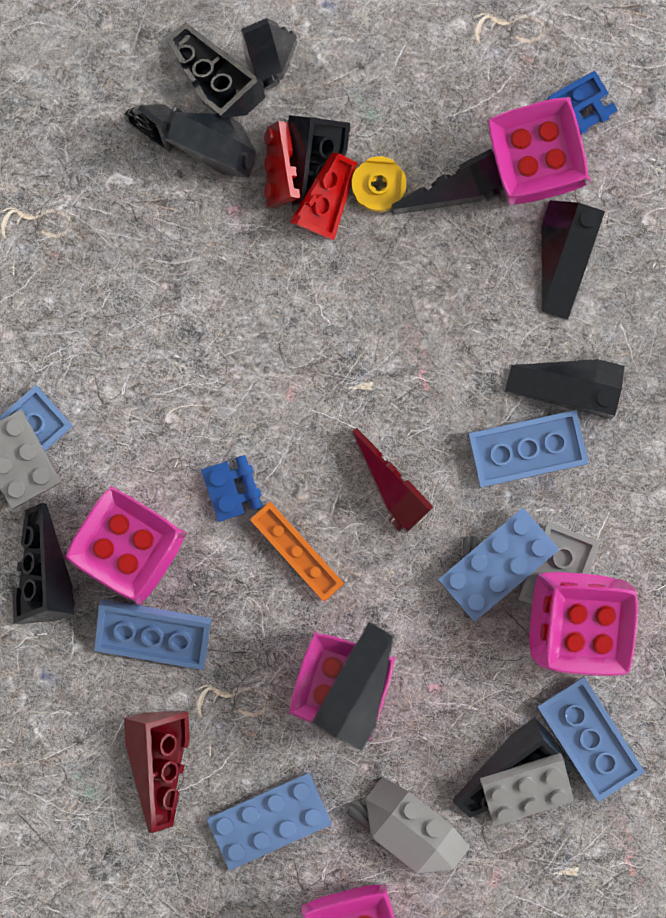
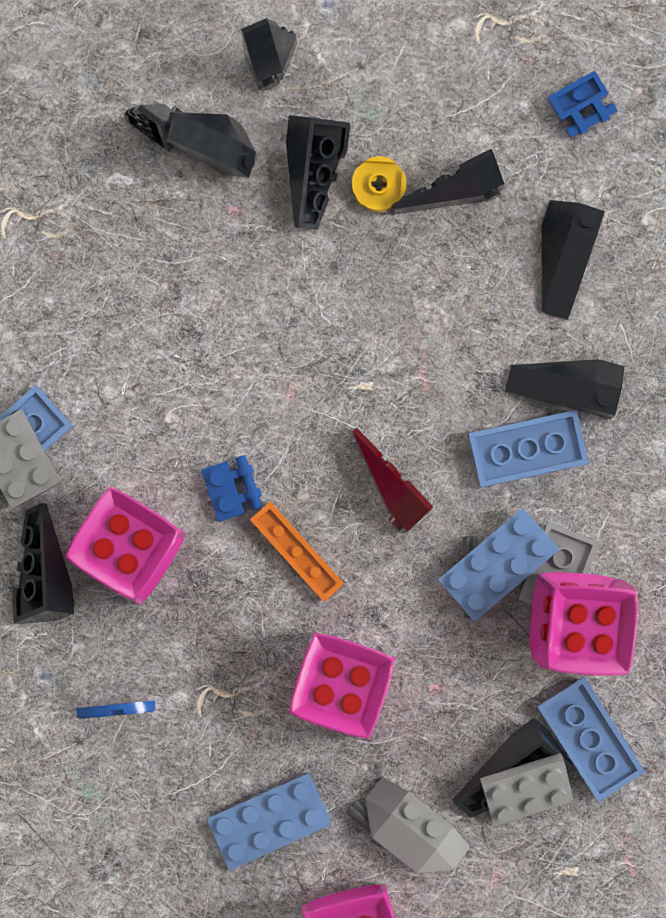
medium blue plate [94,599,212,670] -> none
dark red wedge [124,711,190,833] -> none
black wedge [167,22,266,118] -> none
red wing [264,121,300,208] -> none
red wing [289,153,358,240] -> none
black wedge [311,621,394,751] -> none
dark pink piece [487,97,591,206] -> none
none -> blue tile [76,700,156,719]

